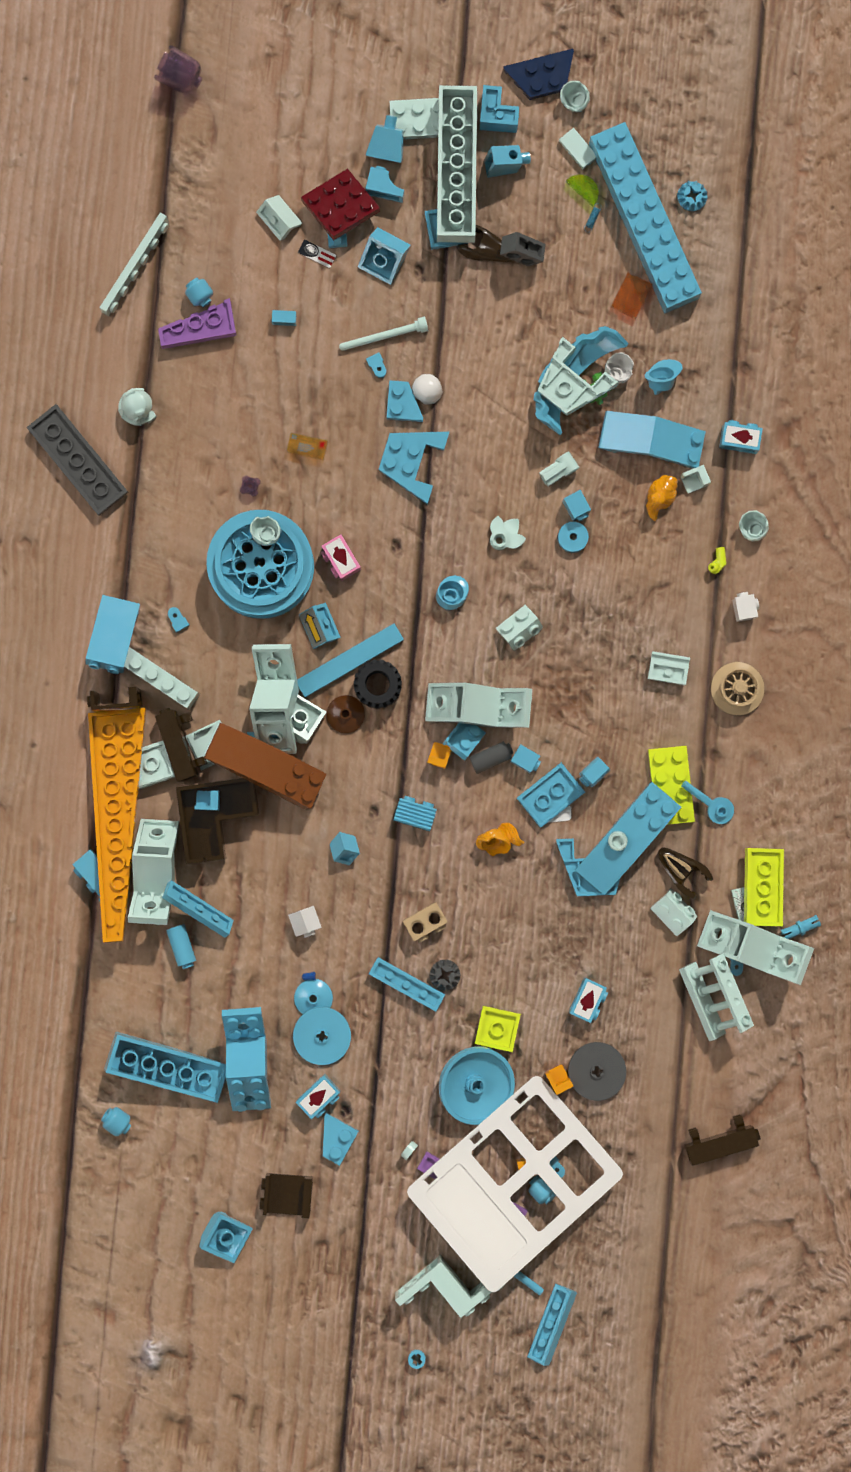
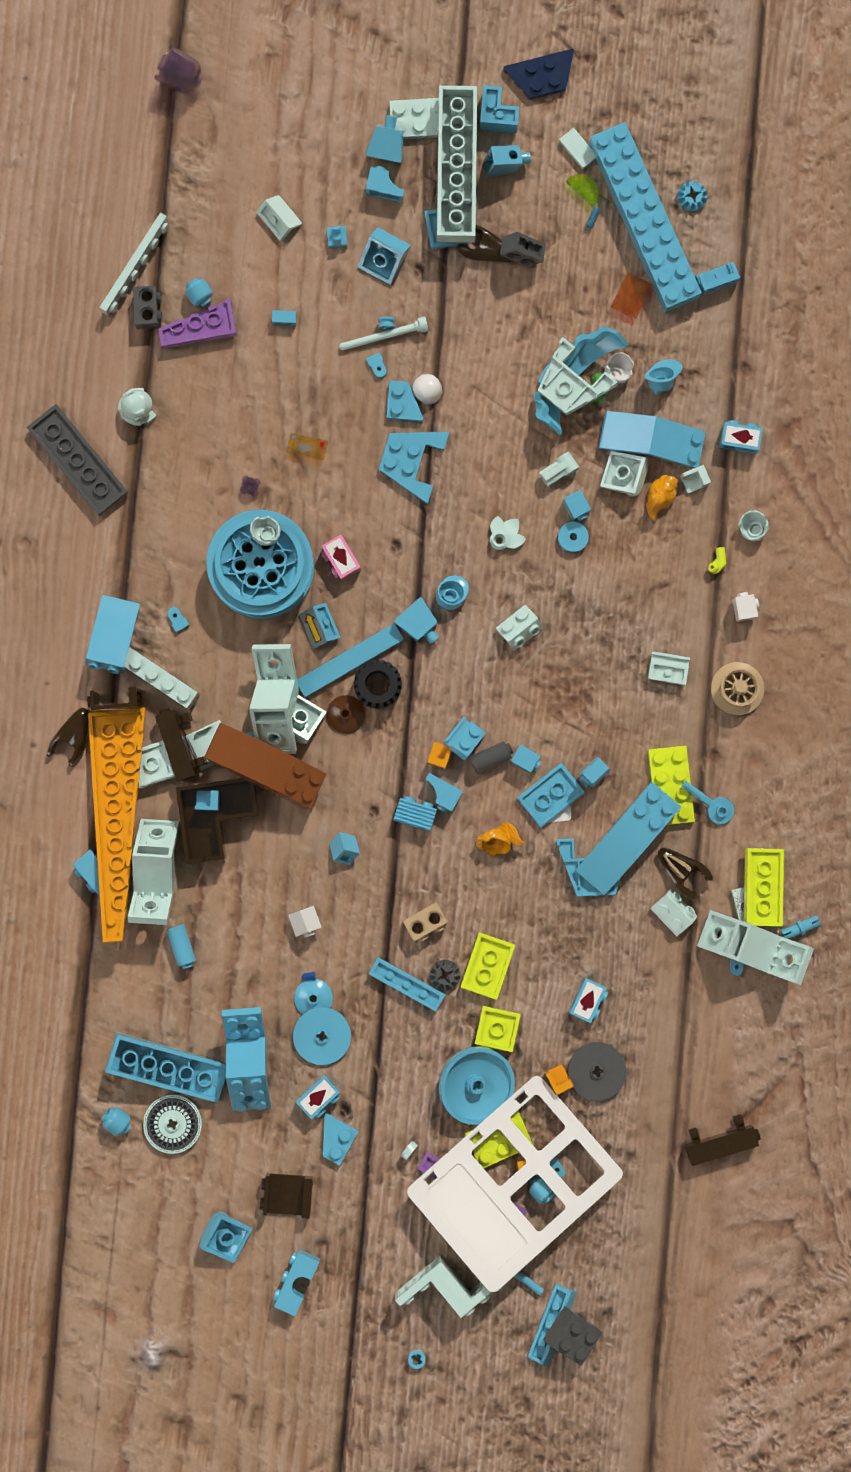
medium azure plate [162,880,234,938] -> none
sticker [298,240,336,268] -> none
dark red plate [301,168,380,241] -> none
light aqua bracket [425,683,532,728] -> none
light aqua hair [560,81,590,112] -> none
light aqua tile [608,831,628,851] -> none
light aqua fence [679,953,754,1041] -> none
none -> dark brown animal [47,708,89,767]
none -> dark grey brick [133,286,162,329]
none -> piece [143,1095,202,1154]
none -> medium azure arch [272,1249,320,1316]
none -> medium azure bush [378,317,395,330]
none -> medium azure torso [394,597,439,645]
none -> medium azure arch [425,773,463,813]
none -> neon yellow plate [460,932,515,1000]
none -> neon yellow plate [465,1110,534,1168]
none -> dark grey brick [543,1306,603,1366]
none -> light aqua slope [600,451,648,496]
none -> medium azure hinge [695,262,740,295]

